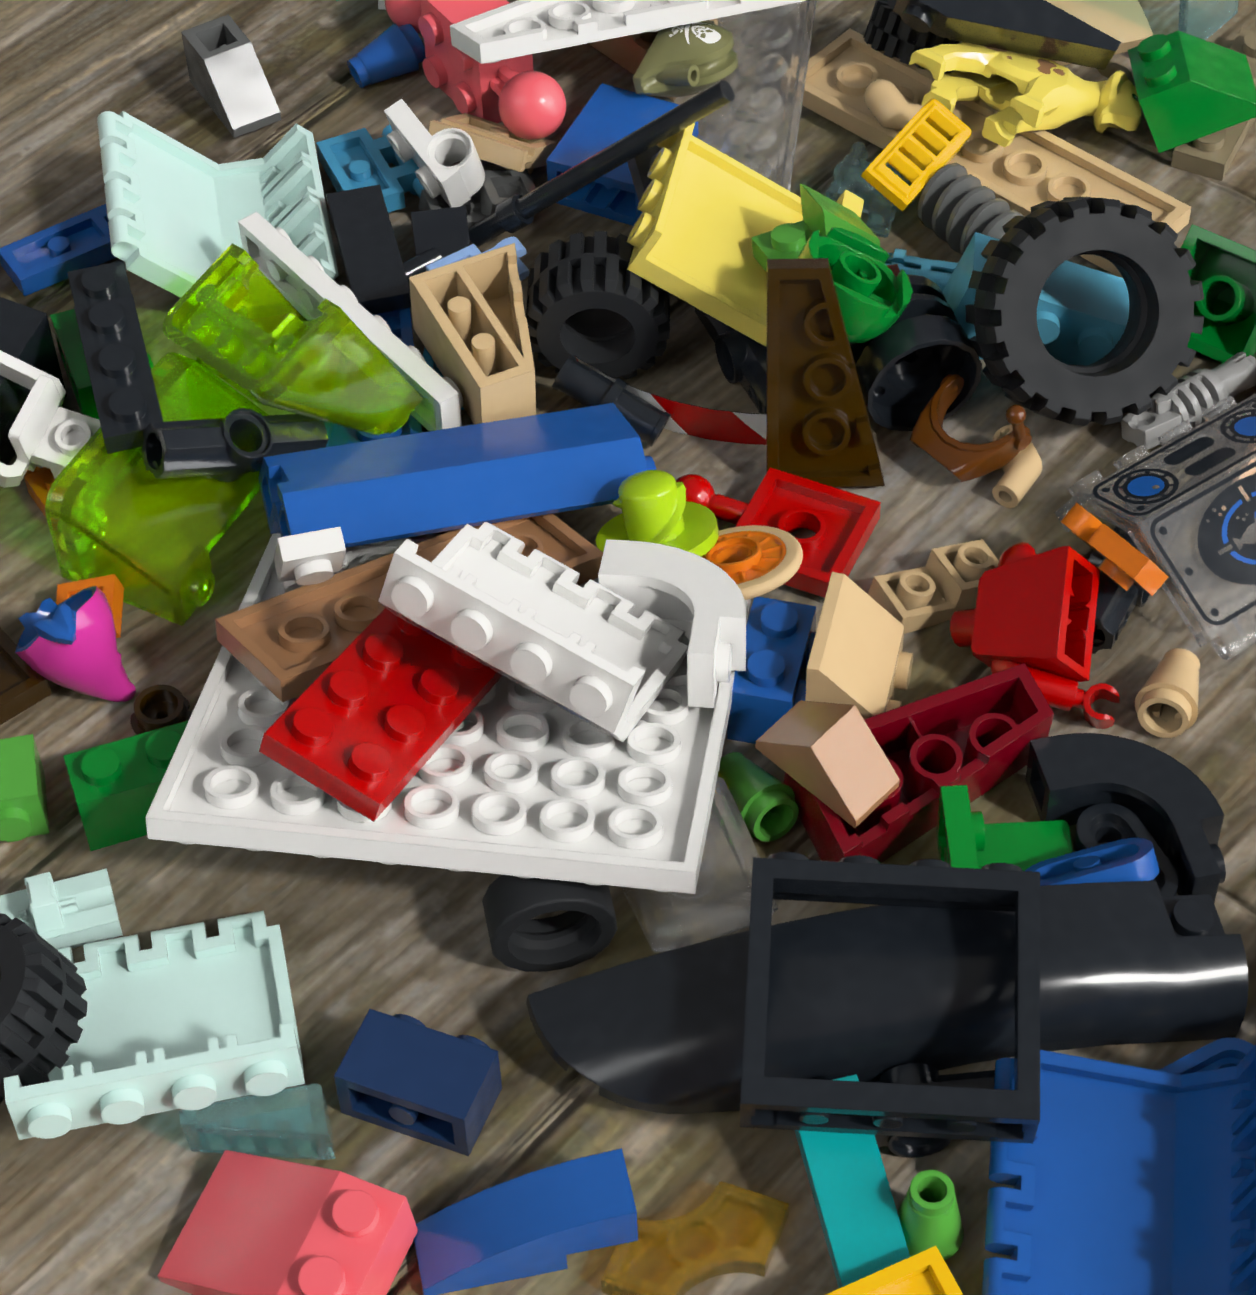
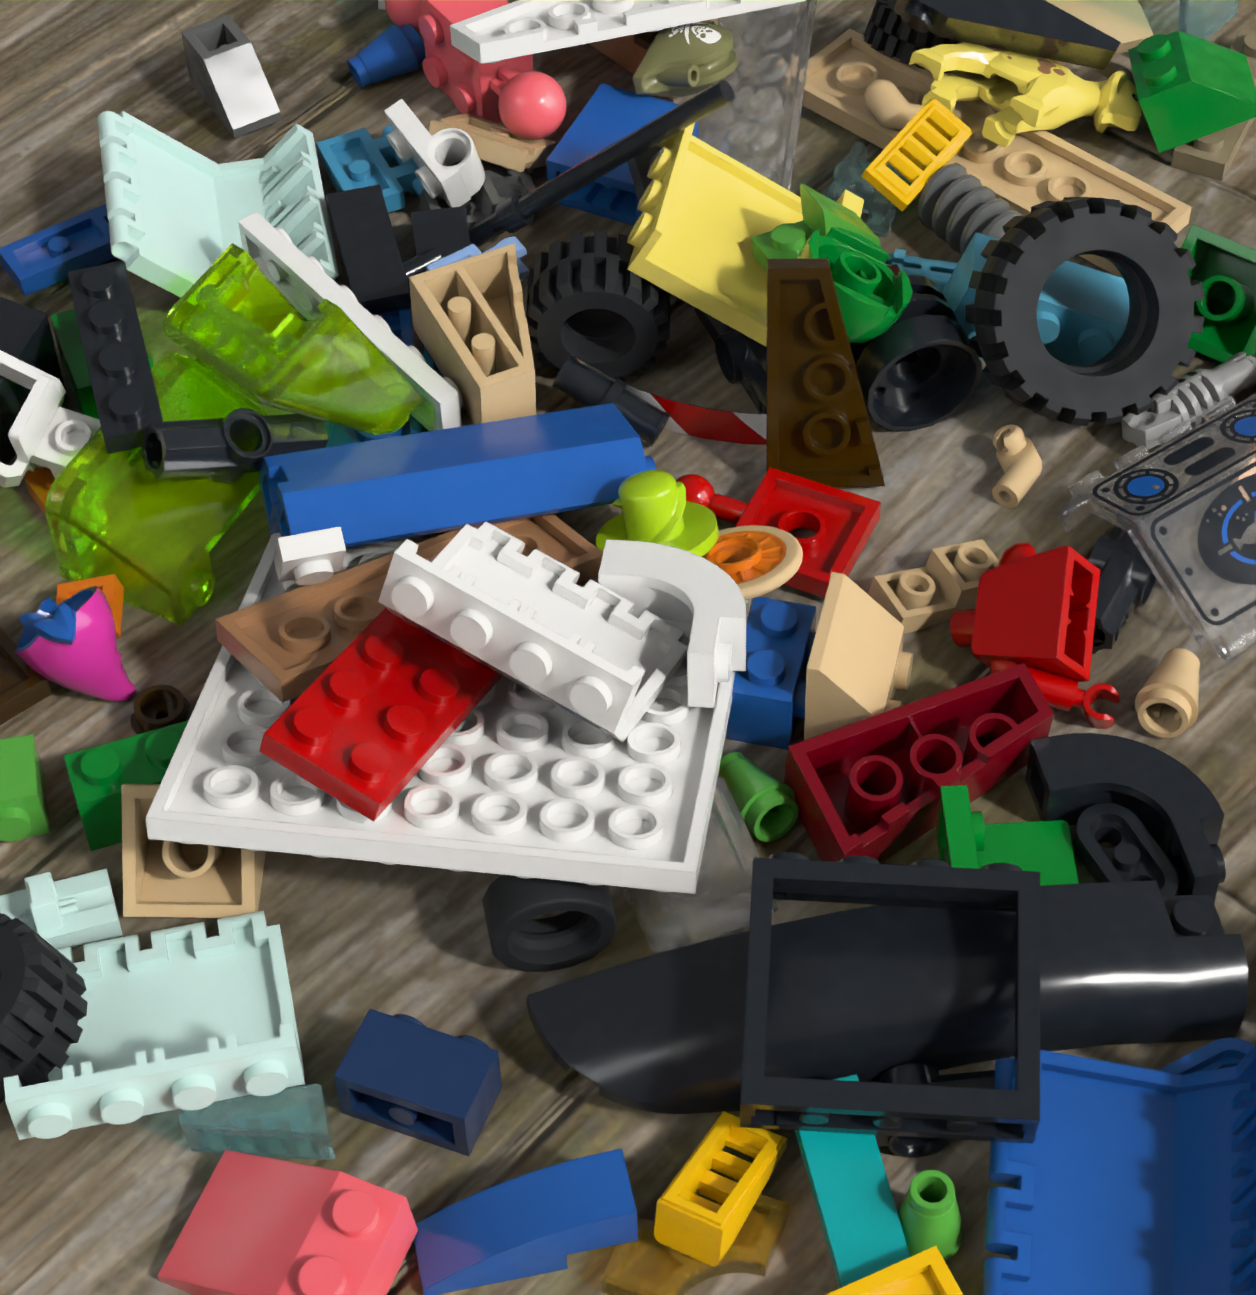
medium nougat slope [755,700,900,828] -> none
reddish brown helmet [910,374,1032,482] -> none
blue plate [1025,838,1160,886] -> none
orange plate [1060,502,1168,596] -> none
none -> tan slope [121,784,266,918]
none -> yellow slope [654,1111,787,1267]

